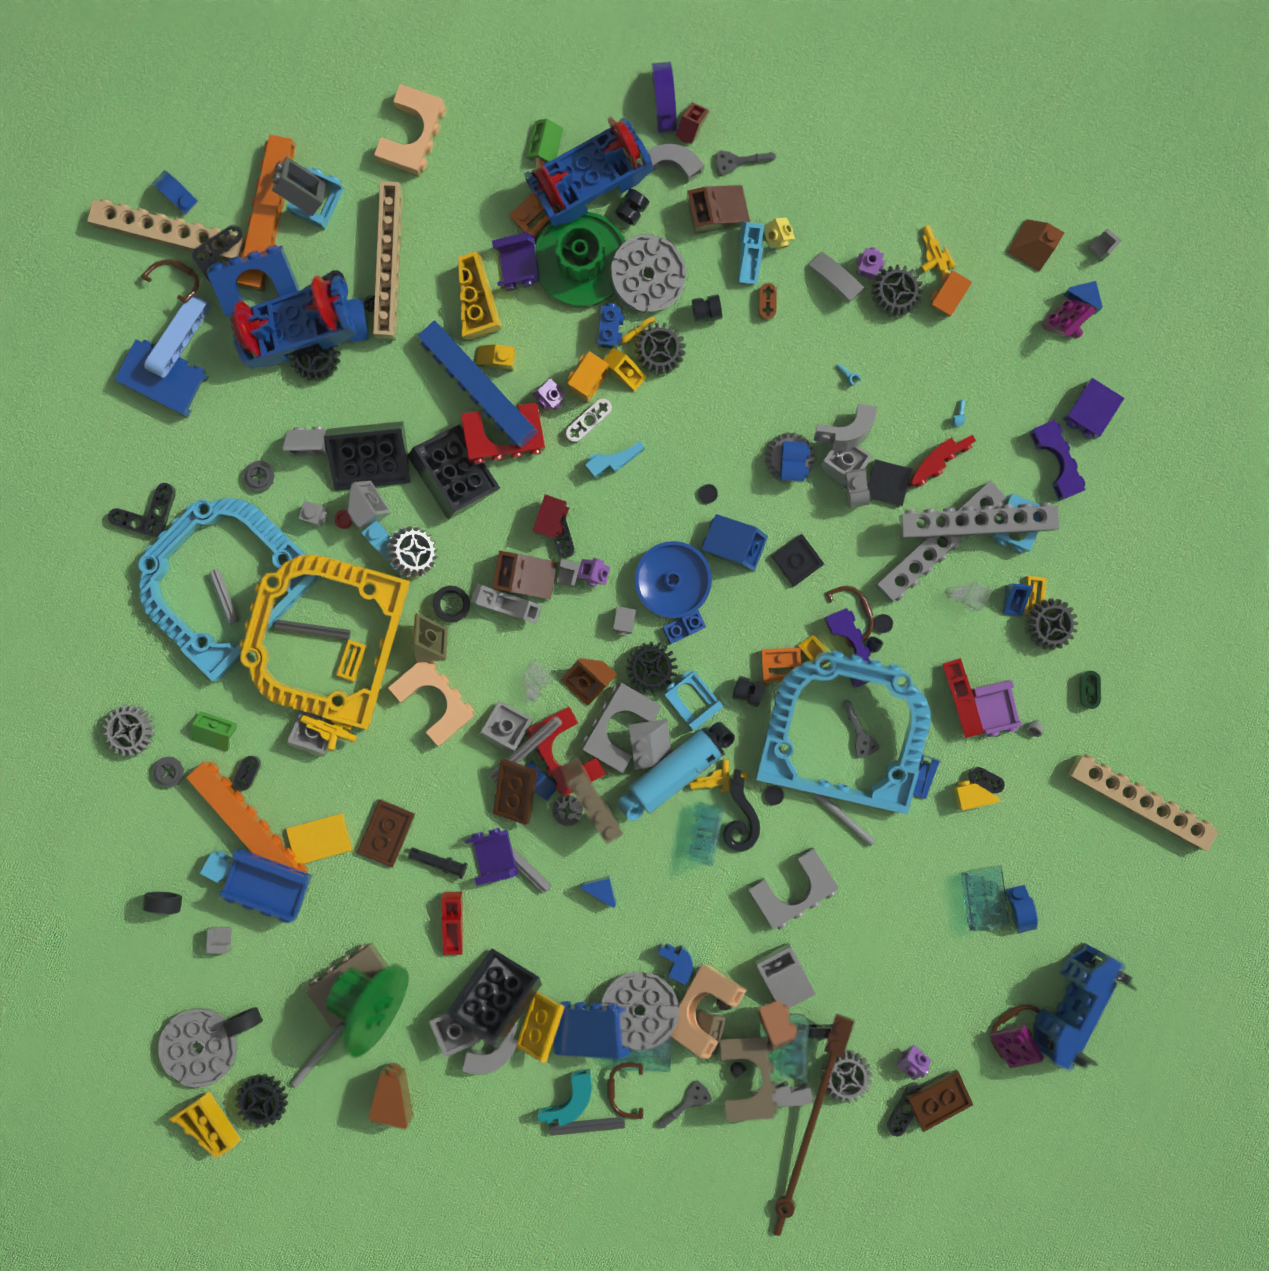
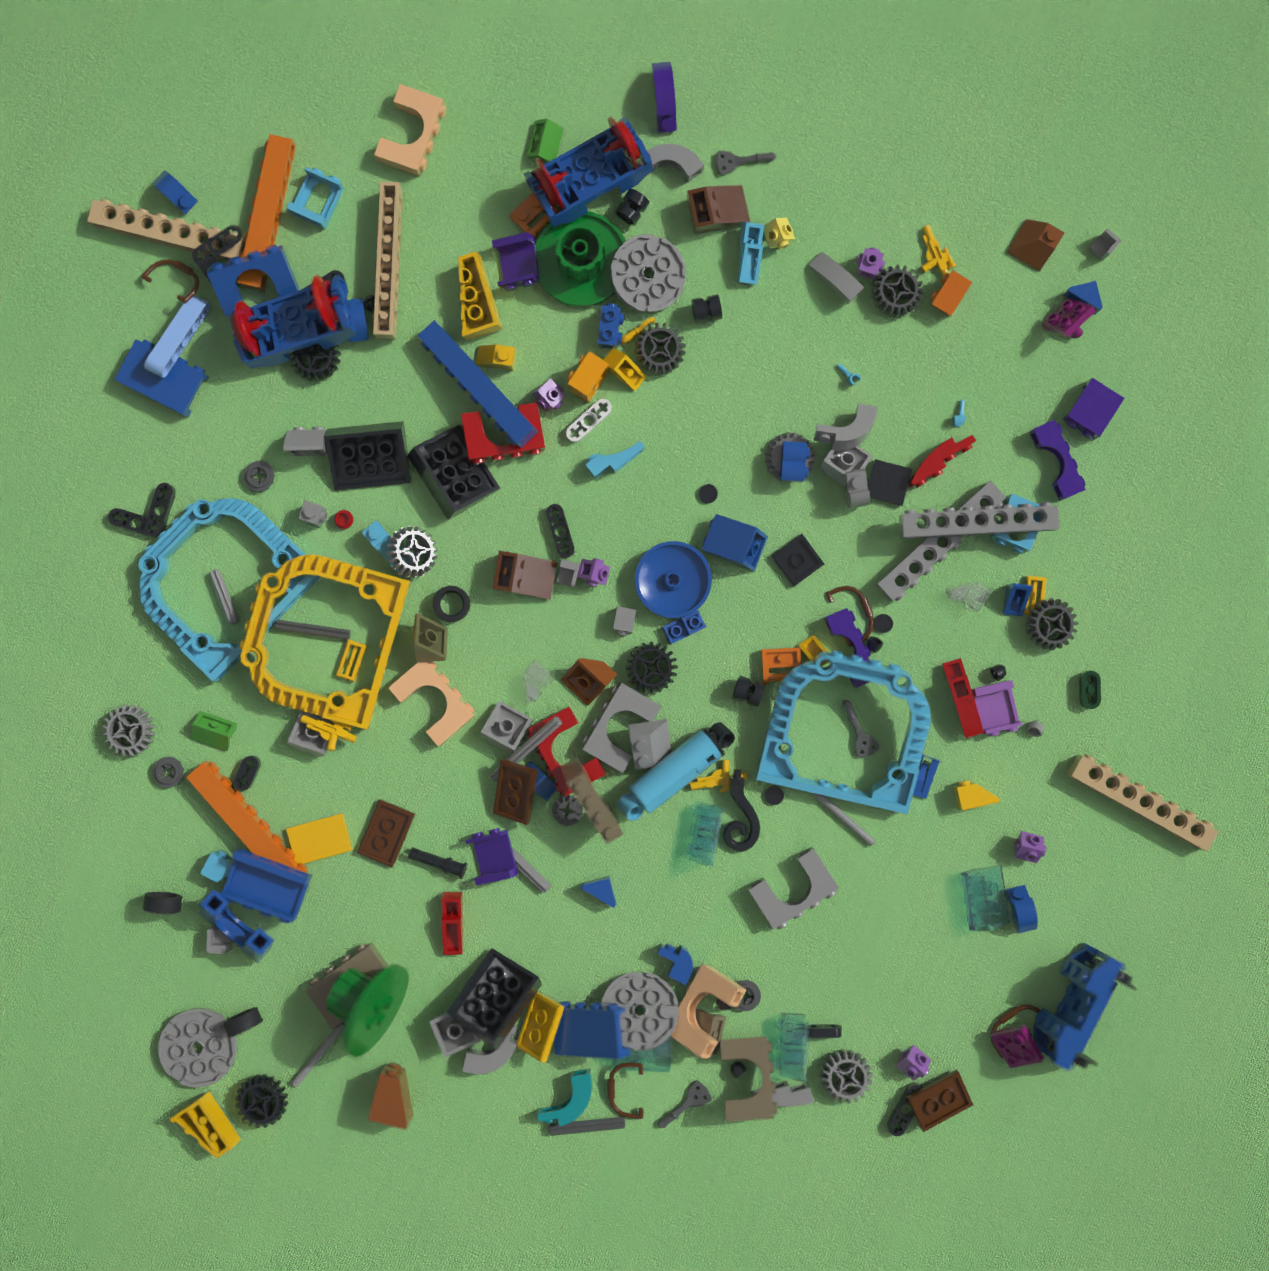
dark grey window [271,156,326,216] -> none
light grey slope [348,481,392,528] -> none
light grey arch [471,584,542,624] -> none
dark red brick [532,494,570,540] -> none
medium azure panel [664,670,724,731] -> none
dark red slope [675,102,709,144] -> none
light grey slope [755,942,816,1009] -> none
nougat slope [758,1000,797,1052] -> none
dark orange beam [759,283,777,321] -> none
reddish brown bar [773,1013,855,1236] -> none
black beam [968,767,1005,793] -> none
none -> blue arch [199,890,274,963]
none -> dark grey gear [734,979,761,1011]
none -> black hinge [990,664,1007,681]
none -> medium lavender brick [1015,831,1046,863]

